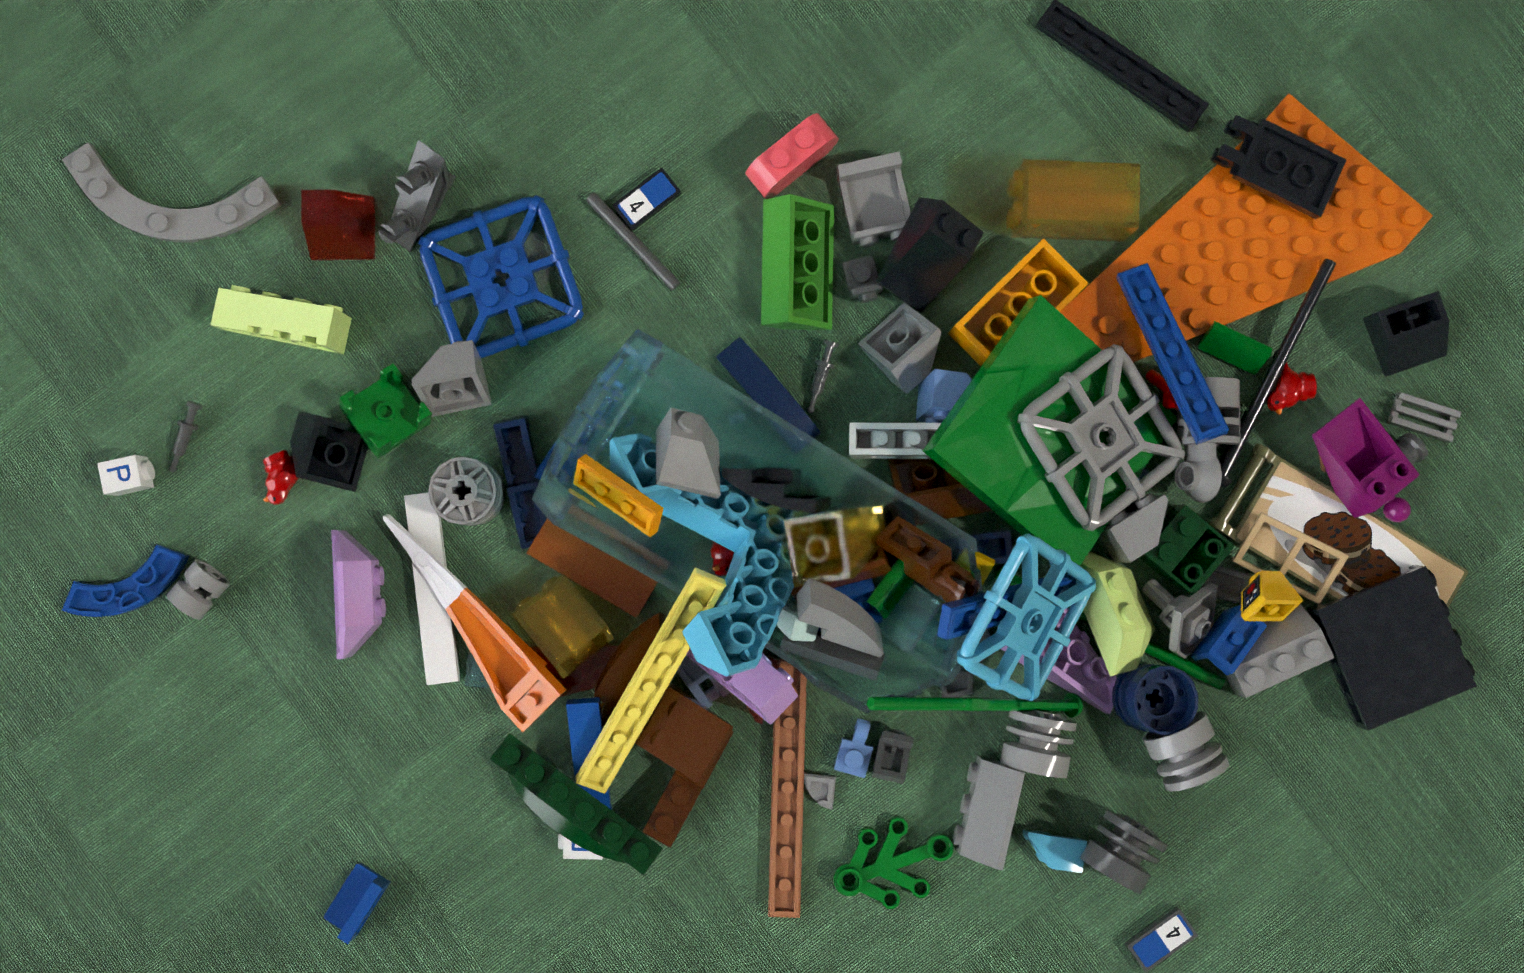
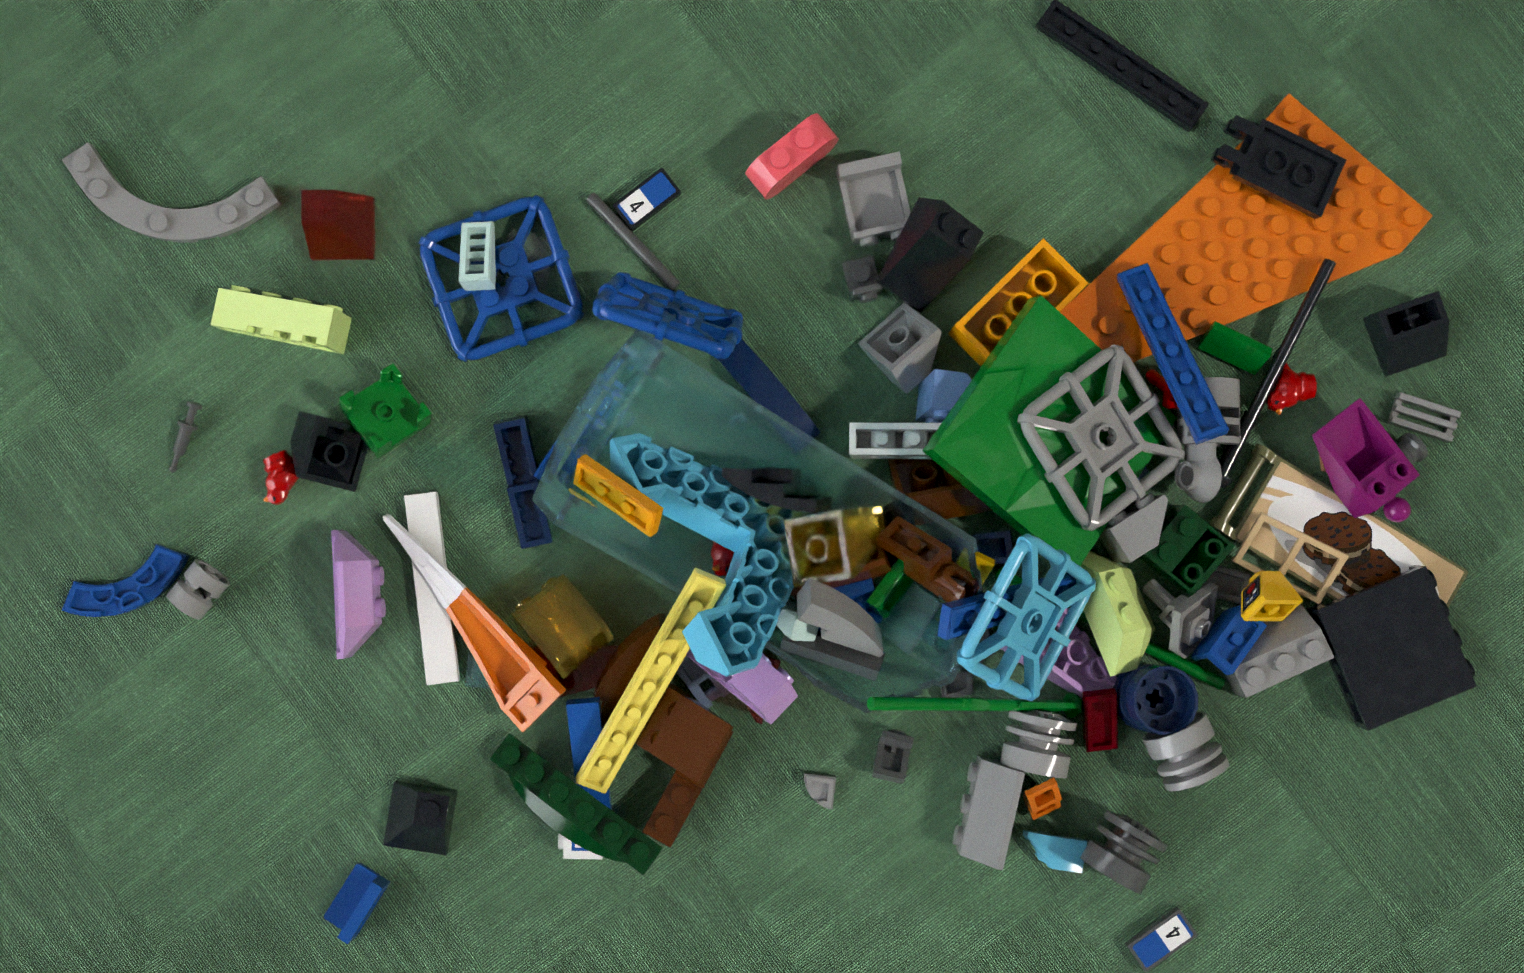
white brick [97,455,155,496] -> none
dark grey connector [378,140,456,252] -> none
light grey slope [412,340,492,417] -> none
light grey wheel [428,456,506,526] -> none
dark orange tile [527,498,669,618] -> none
light grey slope [656,408,721,499] -> none
bright green slope [761,194,834,330] -> none
nougat tile [768,658,807,918] -> none
dark grey piece [807,340,839,413] -> none
green plant [833,816,954,909] -> none
medium blue plate [834,718,873,778] -> none
clear yellow brick [1006,159,1140,242] -> none
none -> black slope [383,781,458,855]
none -> light aqua slope [459,221,496,291]
none -> blue plate [592,272,743,359]
none -> orange slope [1023,777,1062,820]
none -> dark red tile [1082,688,1118,752]

